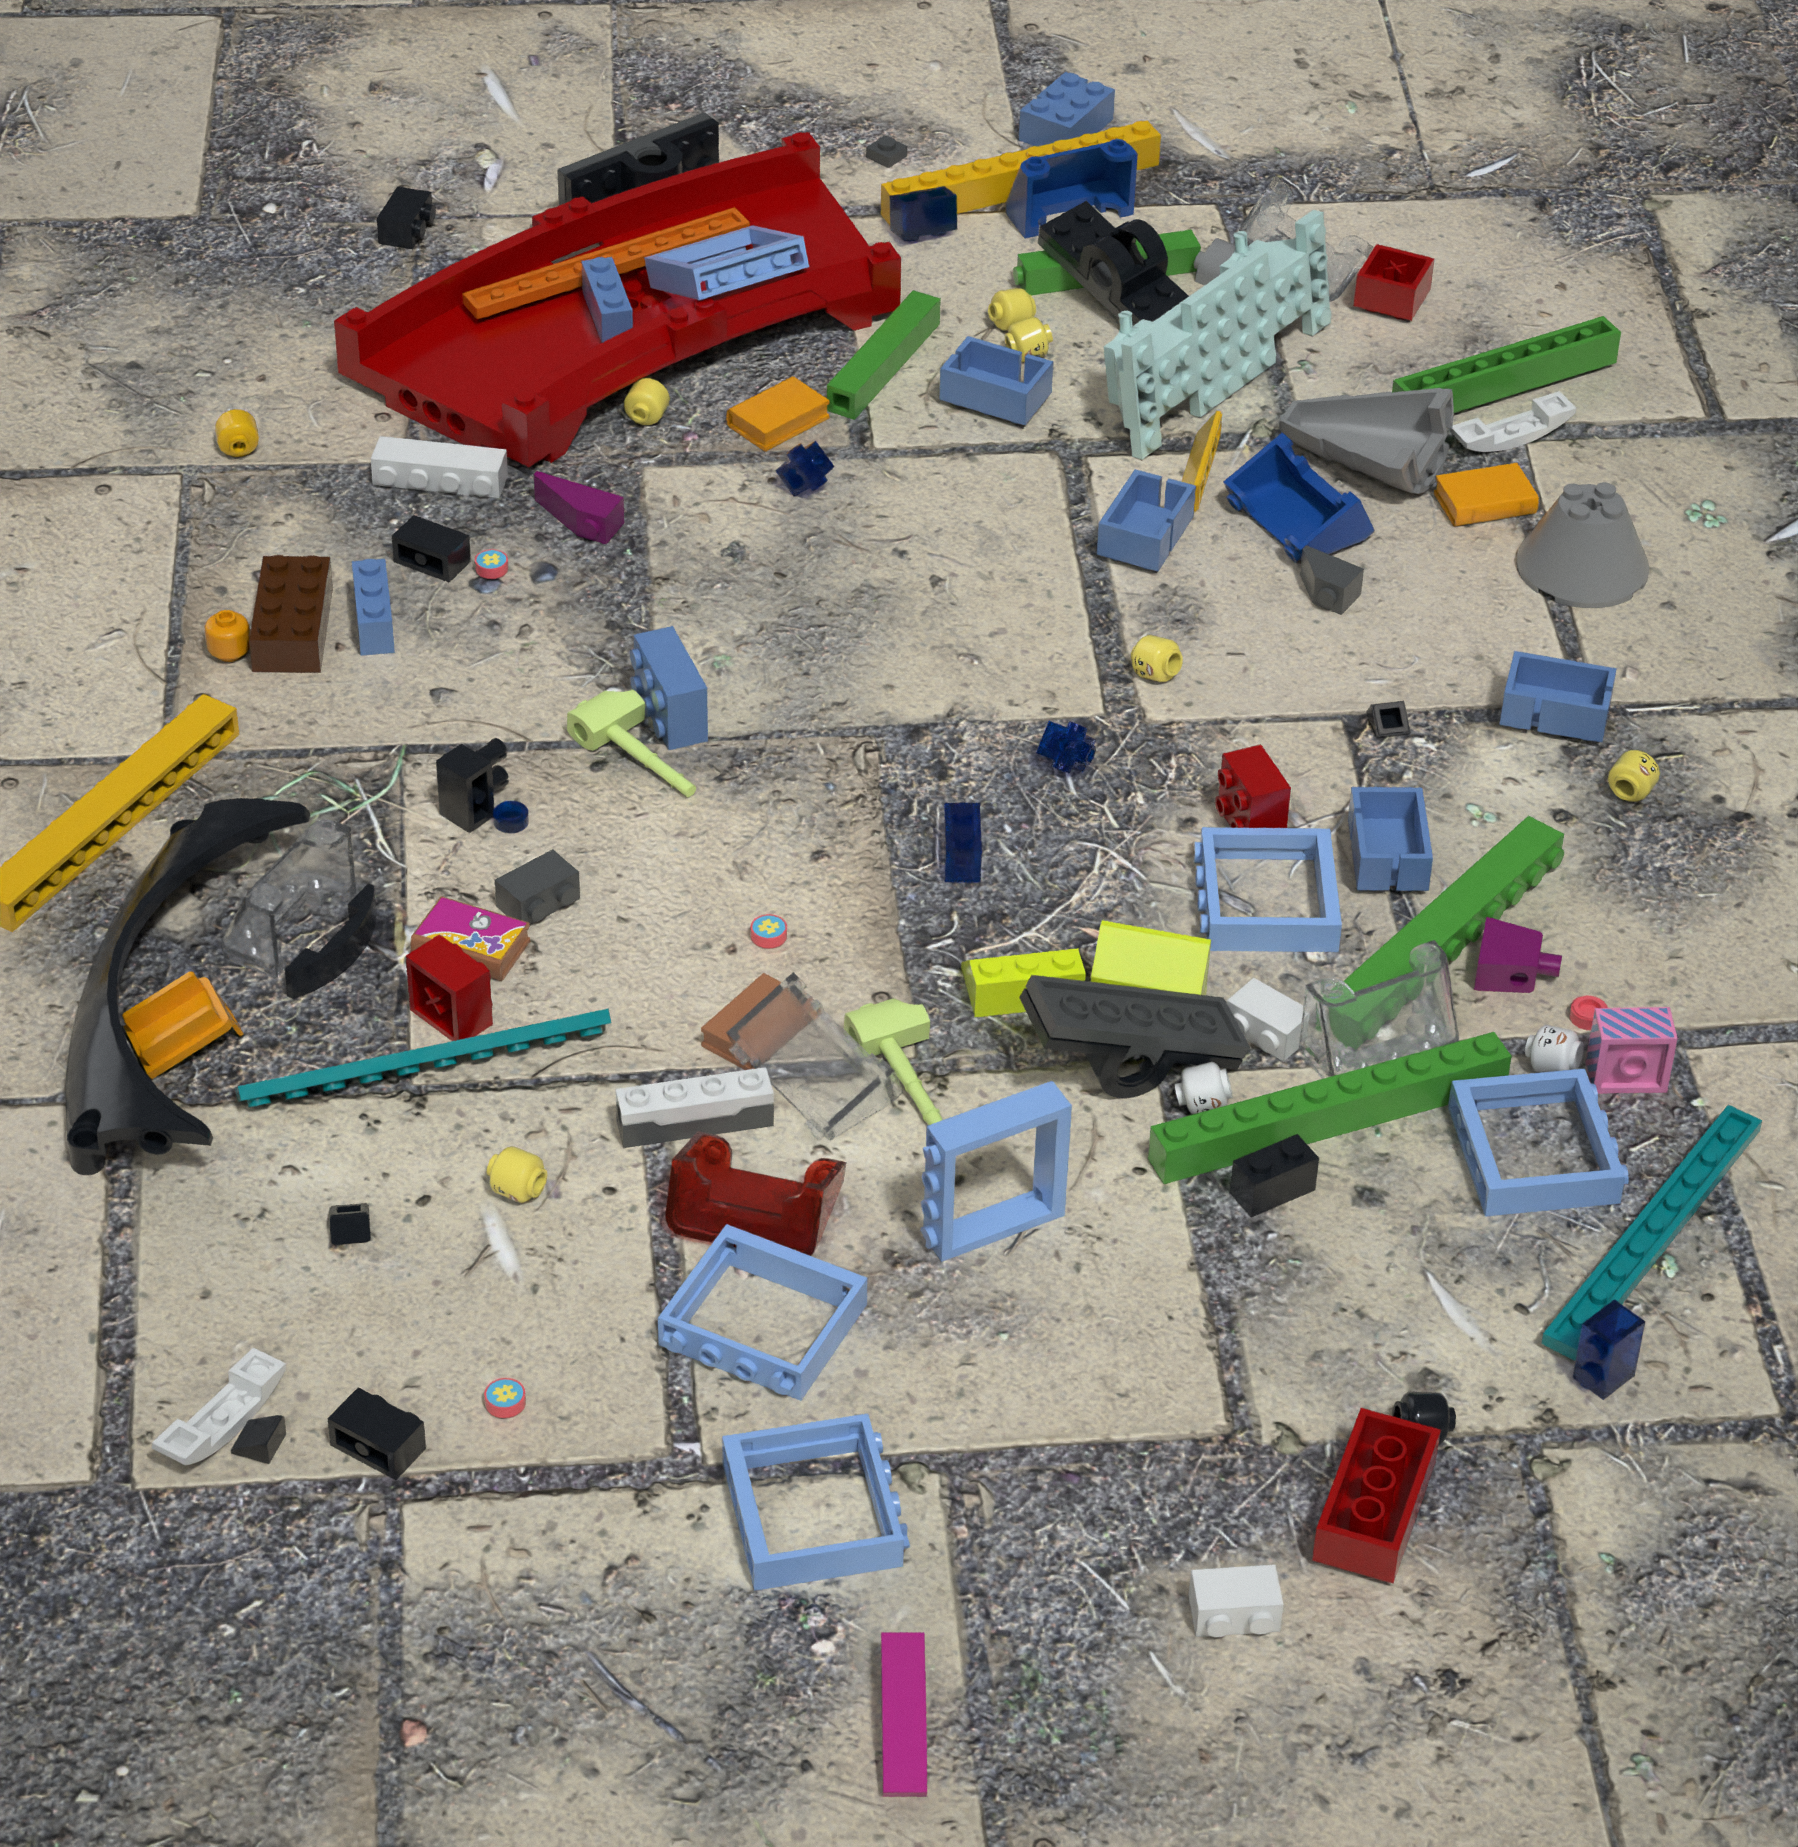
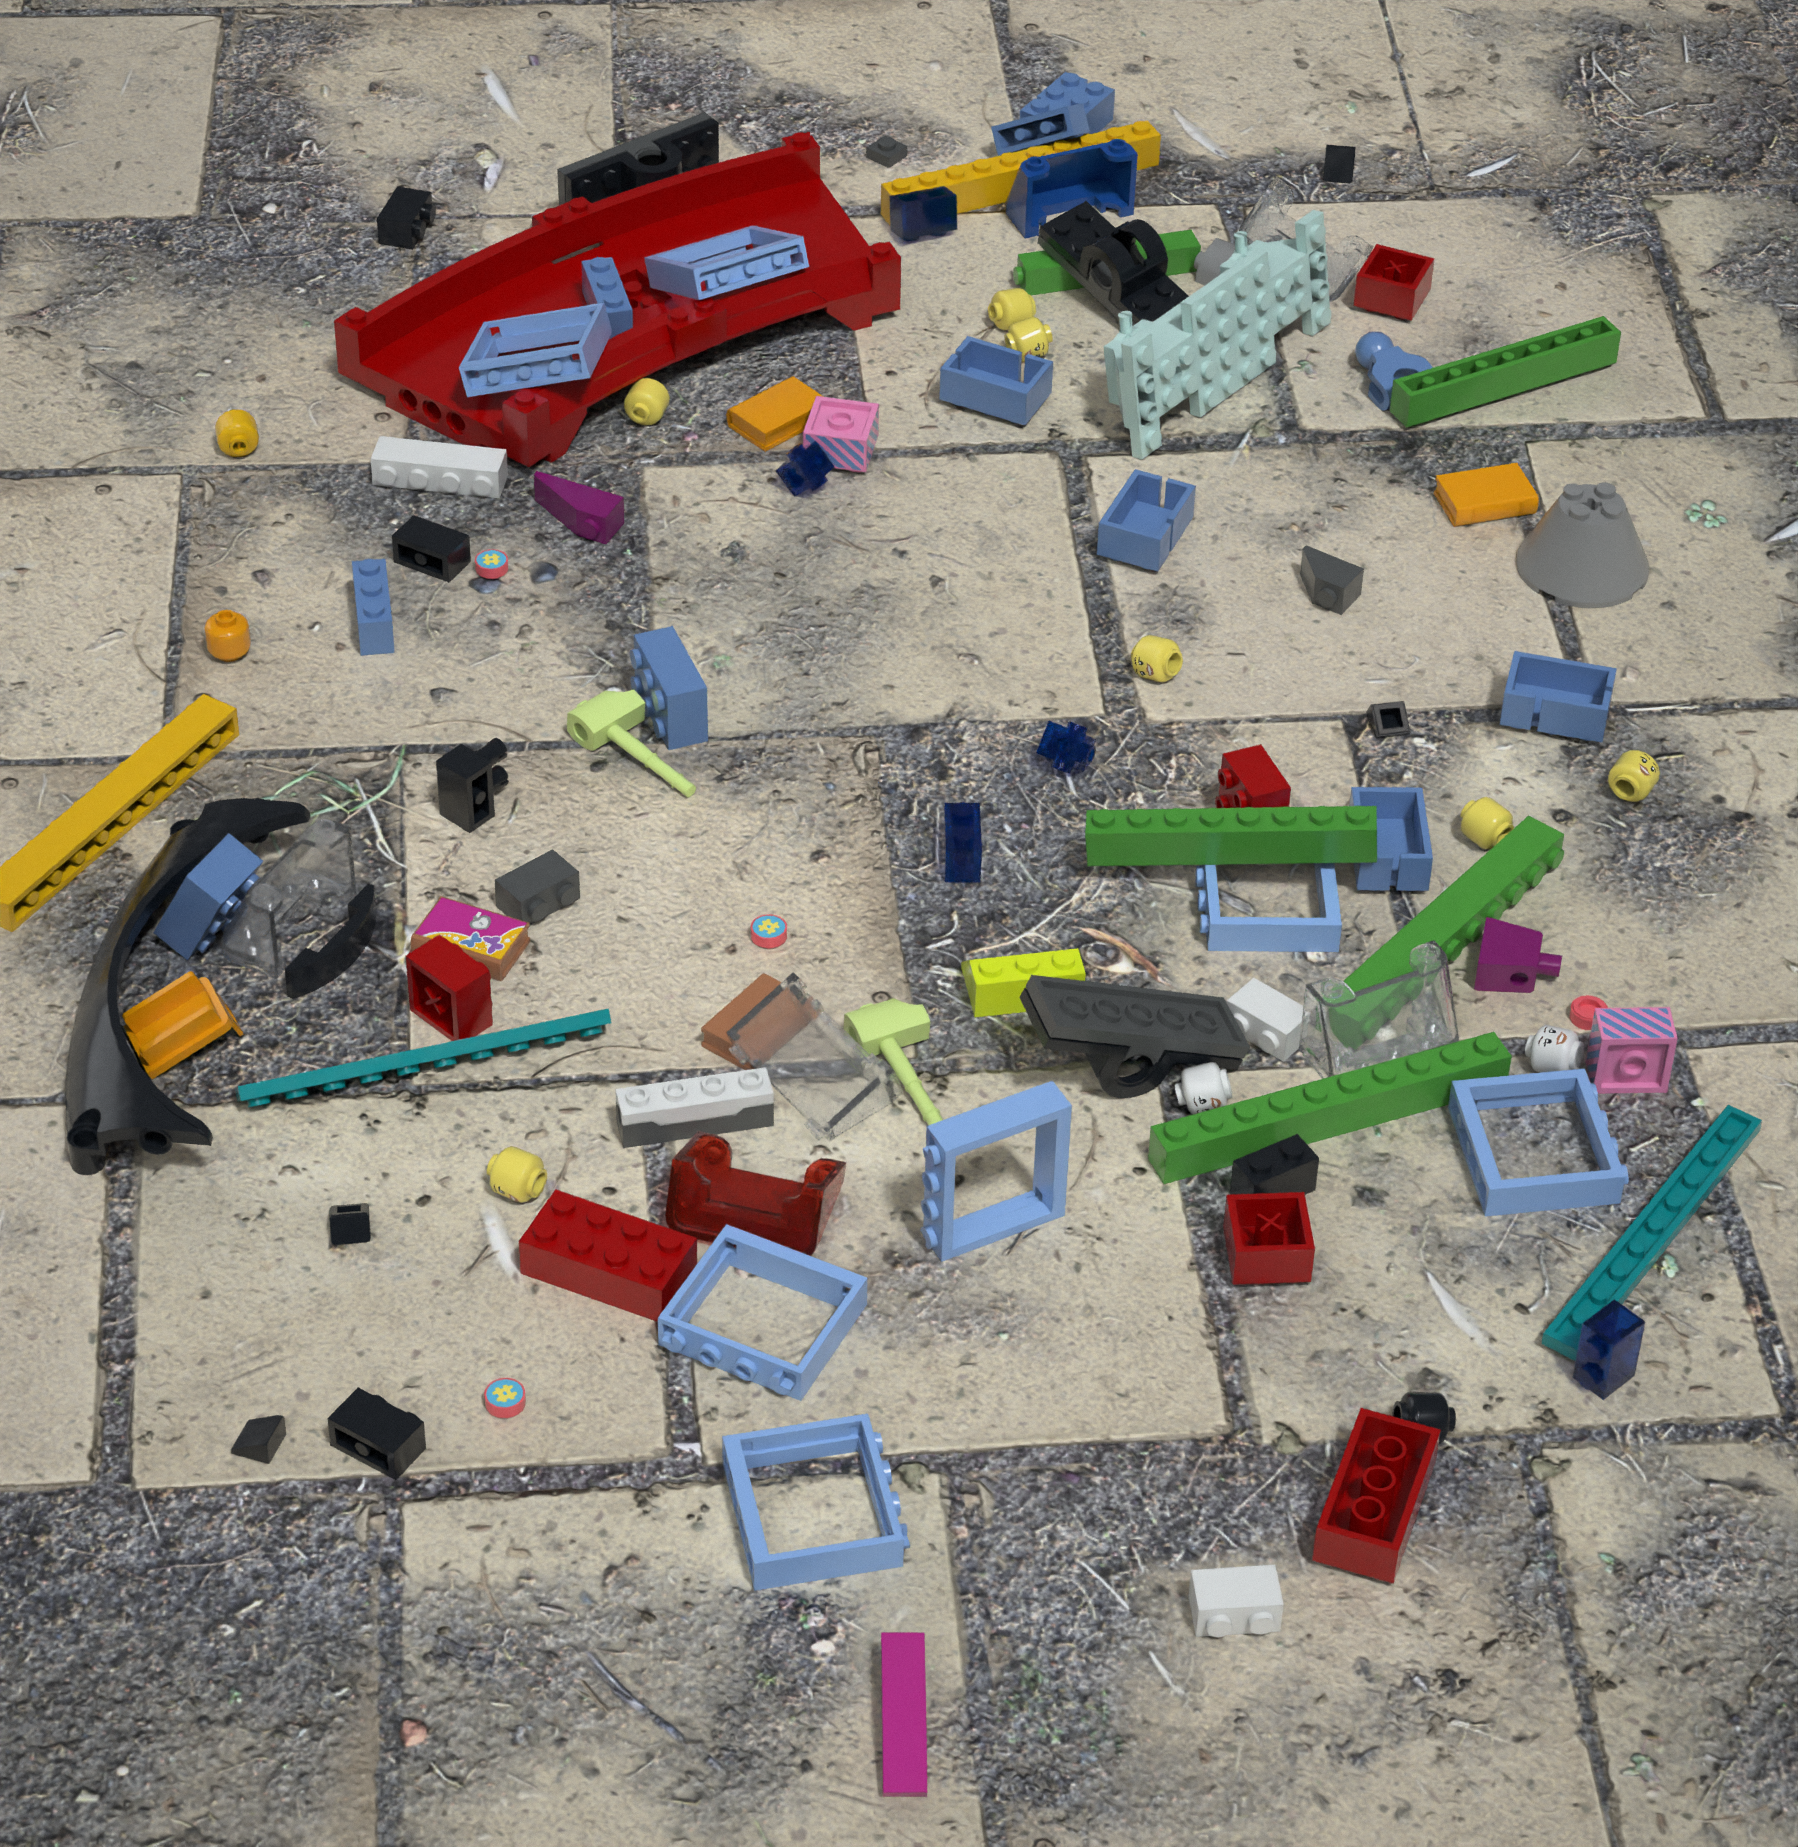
white slope [152,1348,286,1465] -> none
reddish brown brick [249,555,333,673] -> none
orange plate [462,207,750,319] -> none
clear blue tile [493,801,529,834] -> none
bright green brick [827,290,941,420] -> none
neon yellow slope [1091,920,1211,995] -> none
yellow slope [1181,411,1223,512] -> none
blue windscreen [1223,433,1375,563] -> none
light grey cone [1279,388,1454,494] -> none
white slope [1450,391,1576,452] -> none
none -> medium blue piece [153,833,263,960]
none -> light blue window [459,303,612,397]
none -> red brick [519,1189,697,1322]
none -> bright pink container [803,396,879,473]
none -> medium blue brick [991,103,1090,156]
none -> bright green brick [1085,805,1377,866]
none -> red brick [1223,1192,1315,1285]
none -> black slope [1323,145,1356,183]
none -> medium blue piece [1355,332,1433,411]
none -> light yellow head [1460,797,1514,850]

